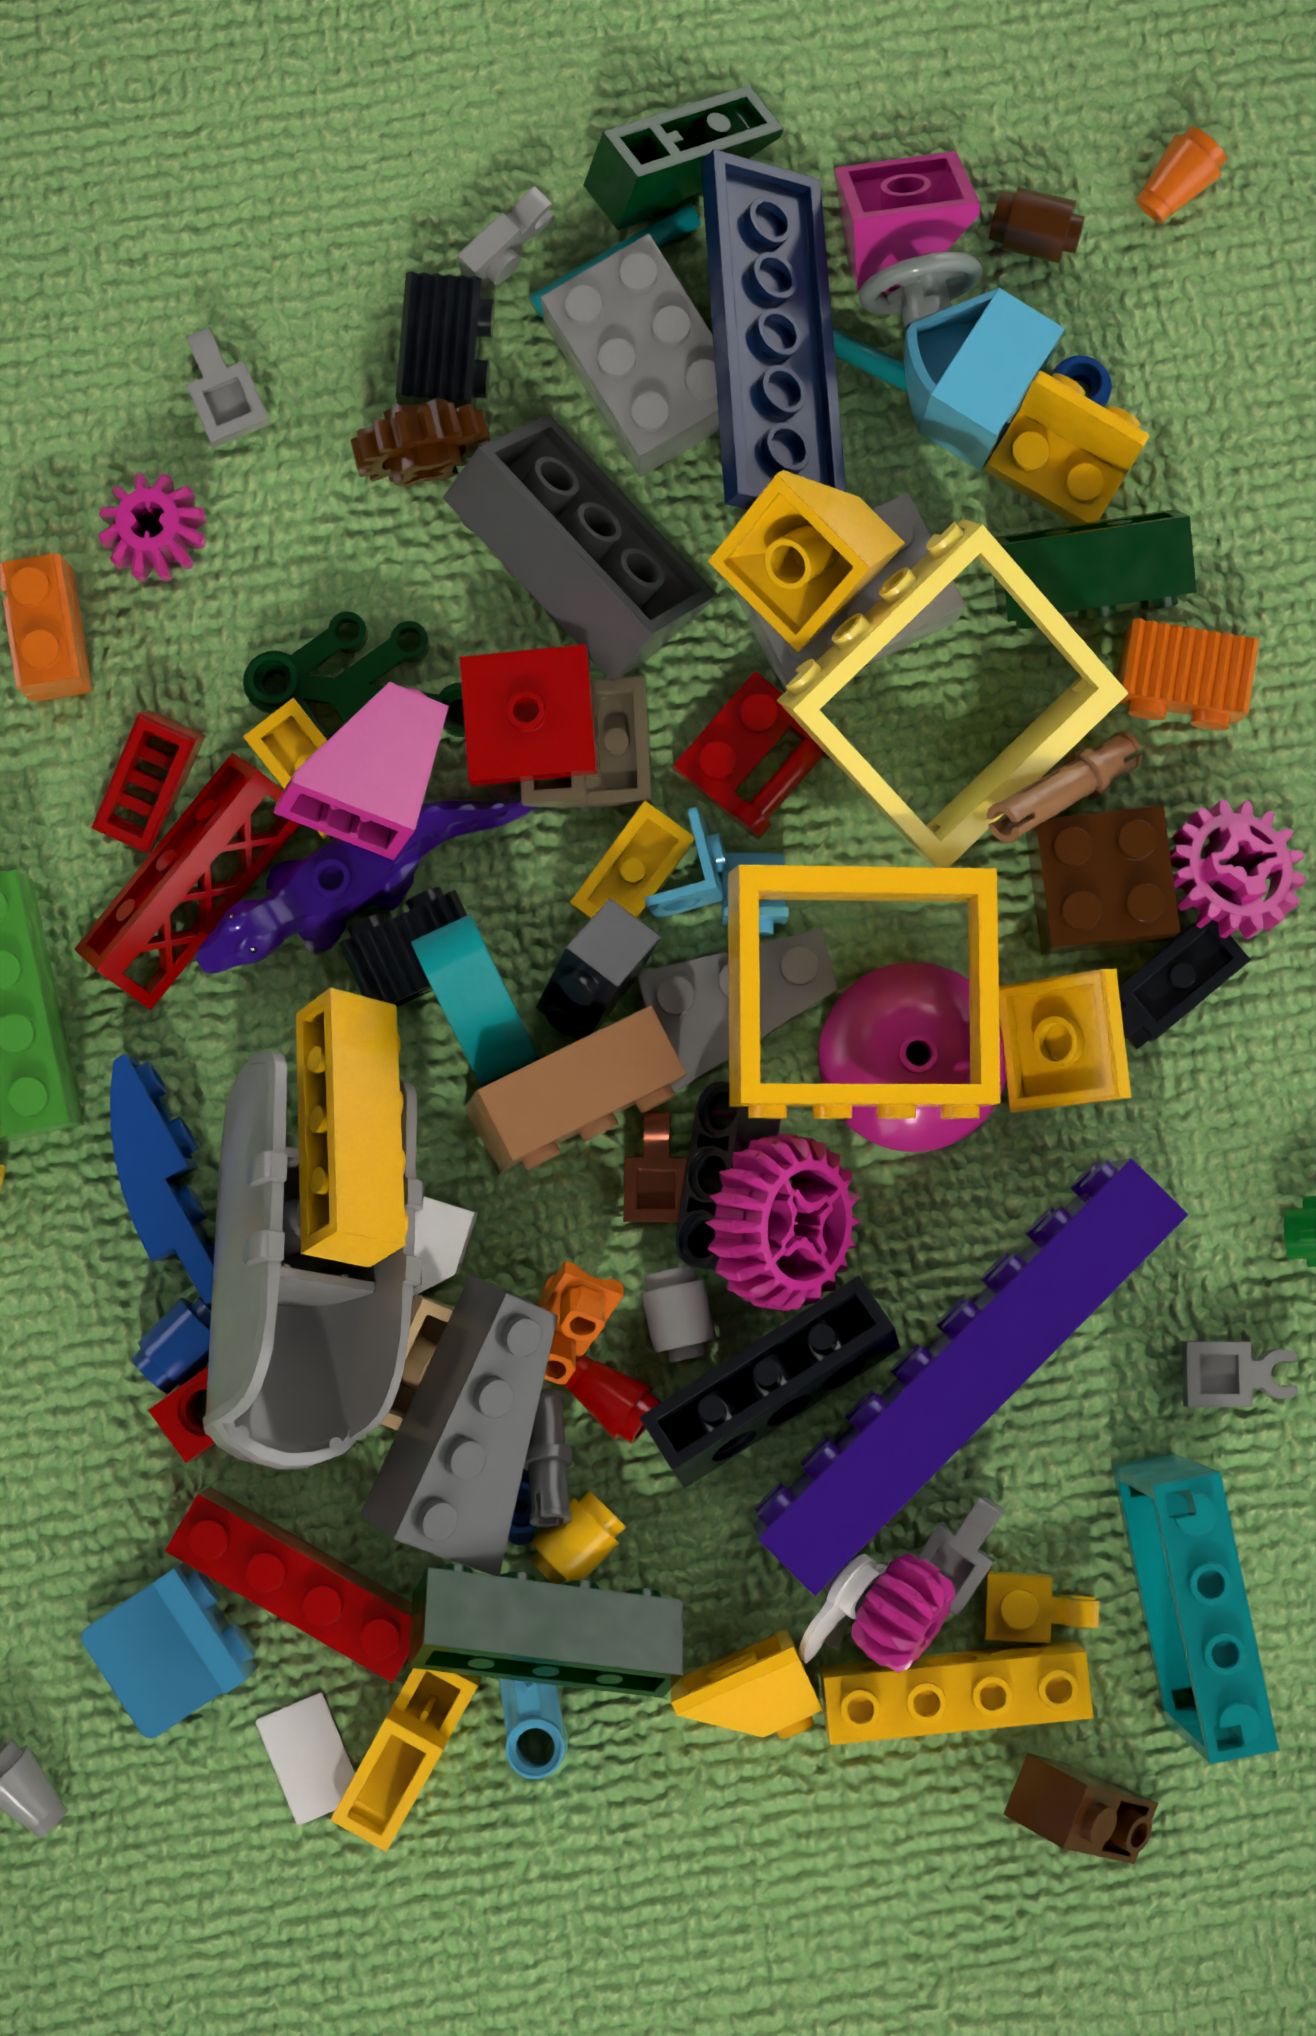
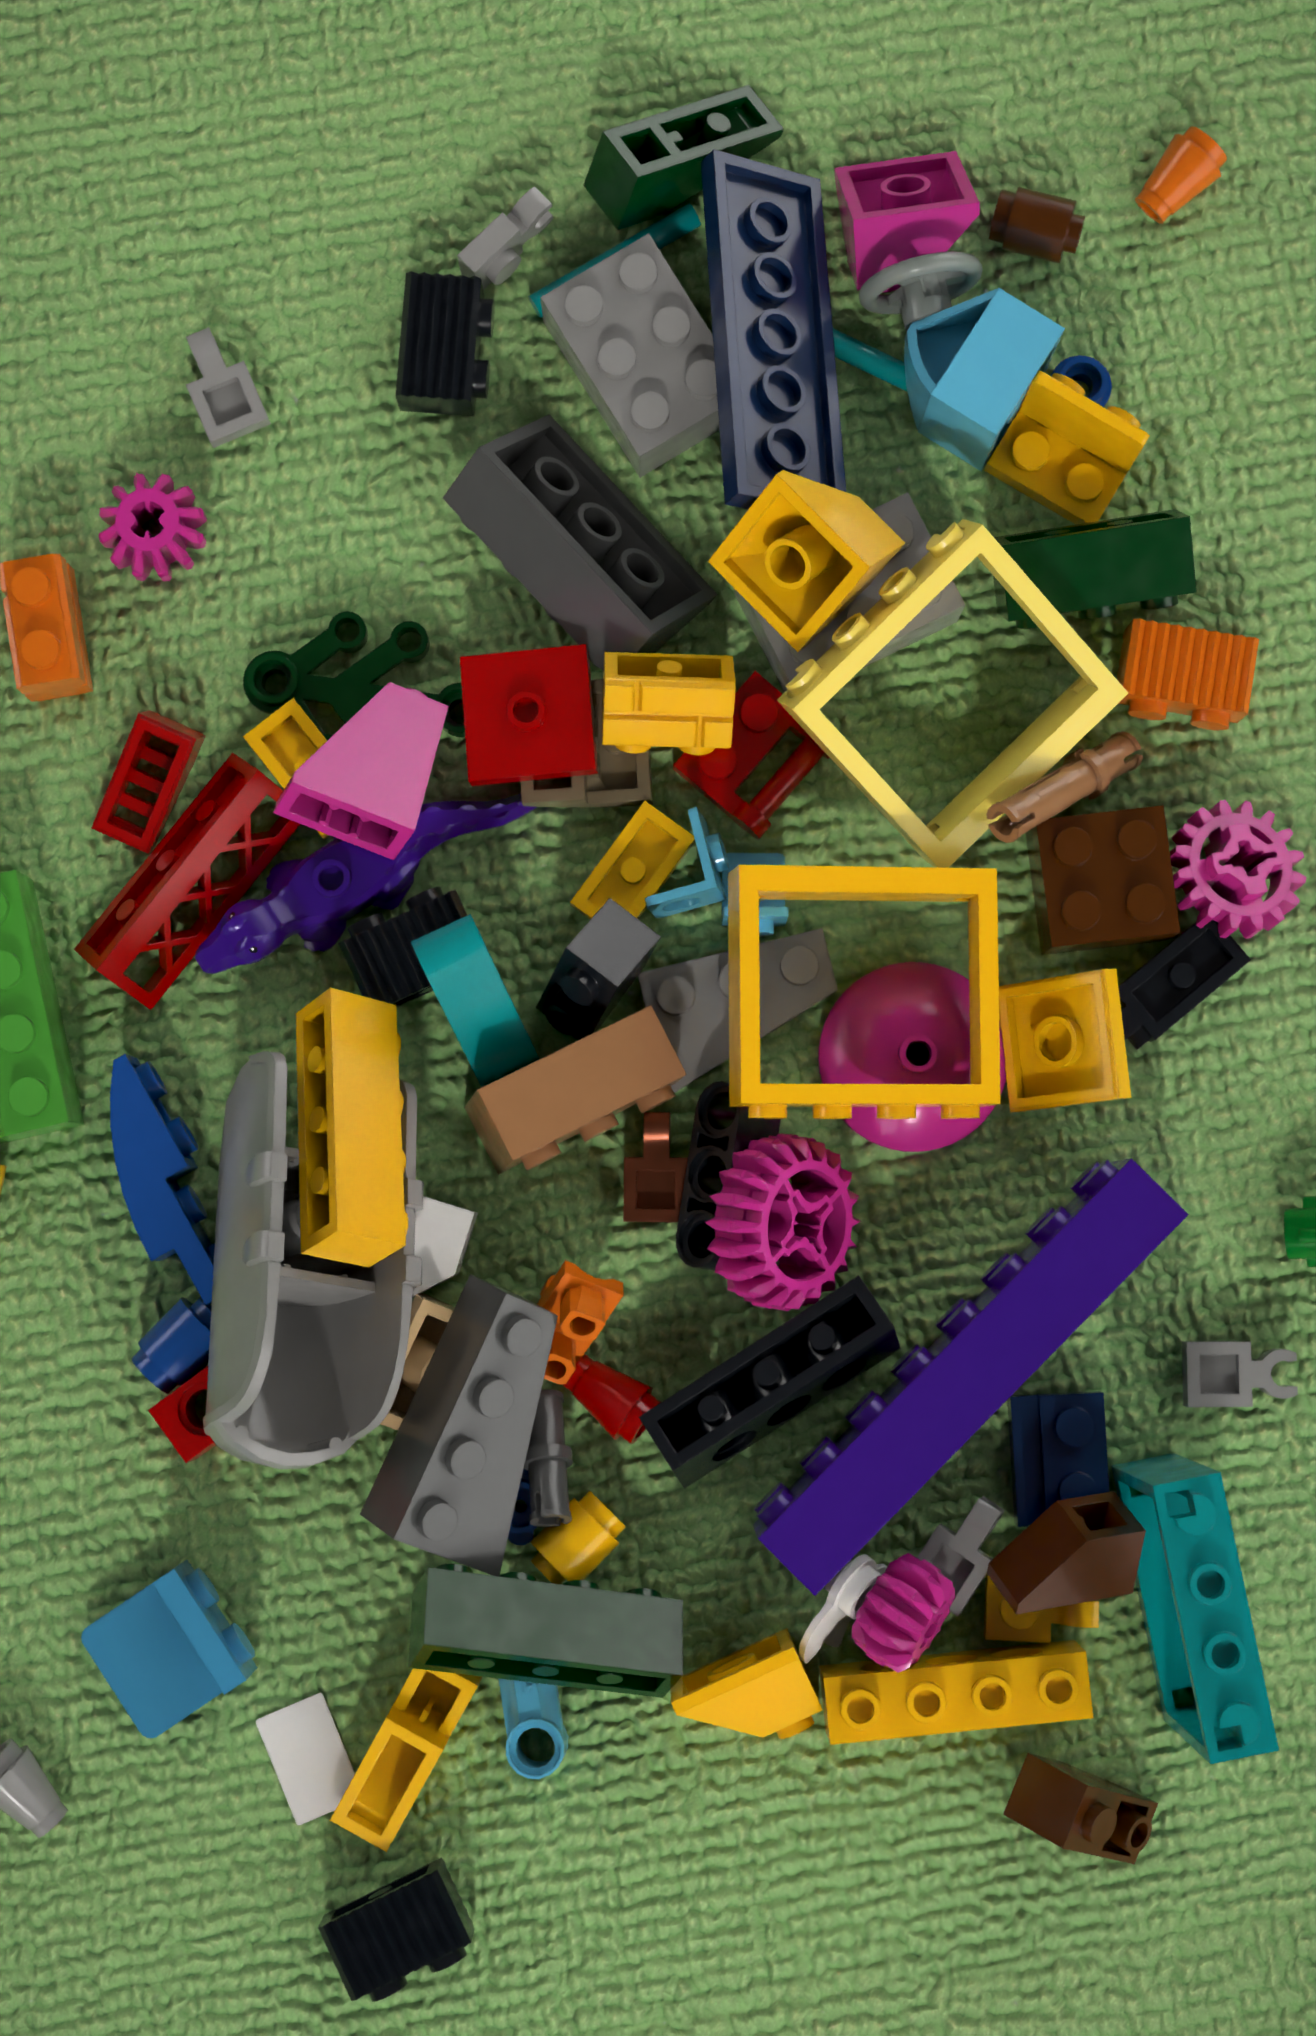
red brick [165,1486,412,1683] -> none
reddish brown gear [350,399,491,487] -> none
light grey brick [641,1266,717,1363] -> none
none -> black brick [318,1858,475,2002]
none -> yellow brick [602,652,736,755]
none -> reddish brown slope [987,1491,1146,1615]
none -> dark blue plate [1007,1391,1109,1527]

